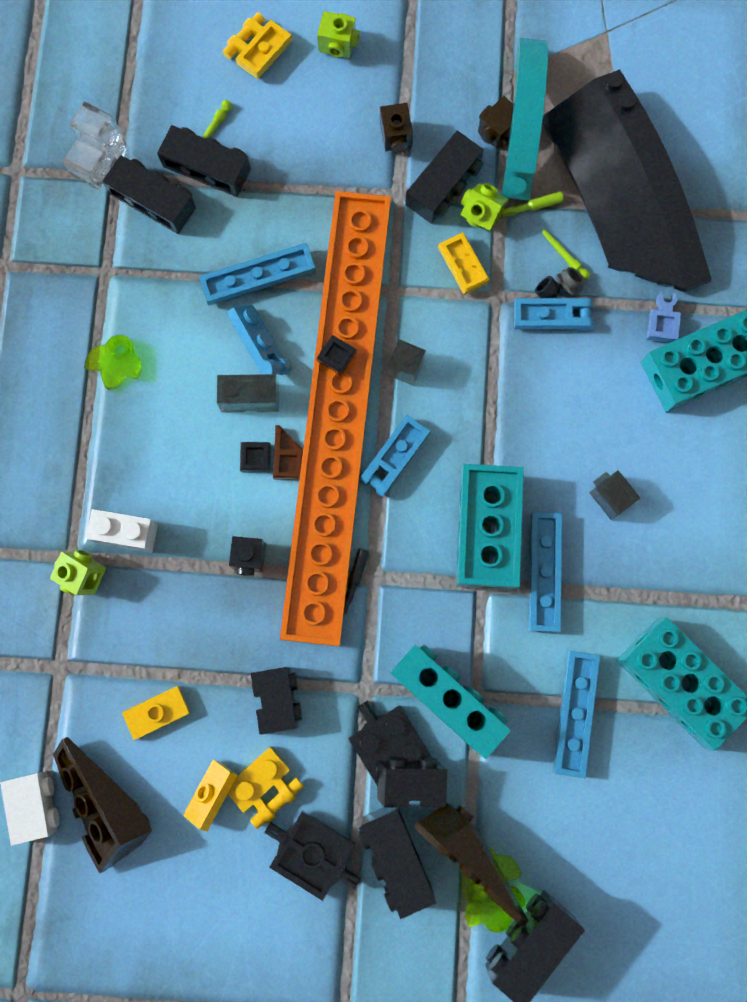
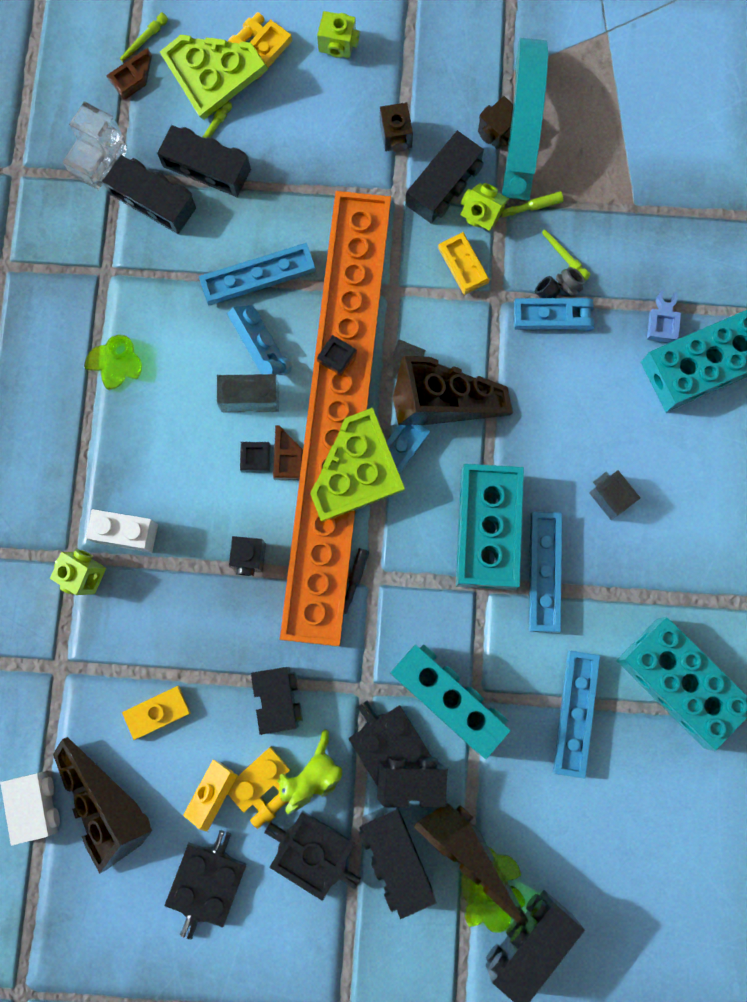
black slope [542,69,712,292] -> none
none -> reddish brown tile [106,48,152,100]
none -> lime piece [119,12,168,62]
none -> lime plate [160,35,268,120]
none -> black plate [164,830,247,940]
none -> lime animal [277,729,342,814]
none -> lime plate [310,408,405,523]
none -> dark brown wedge [393,356,513,425]

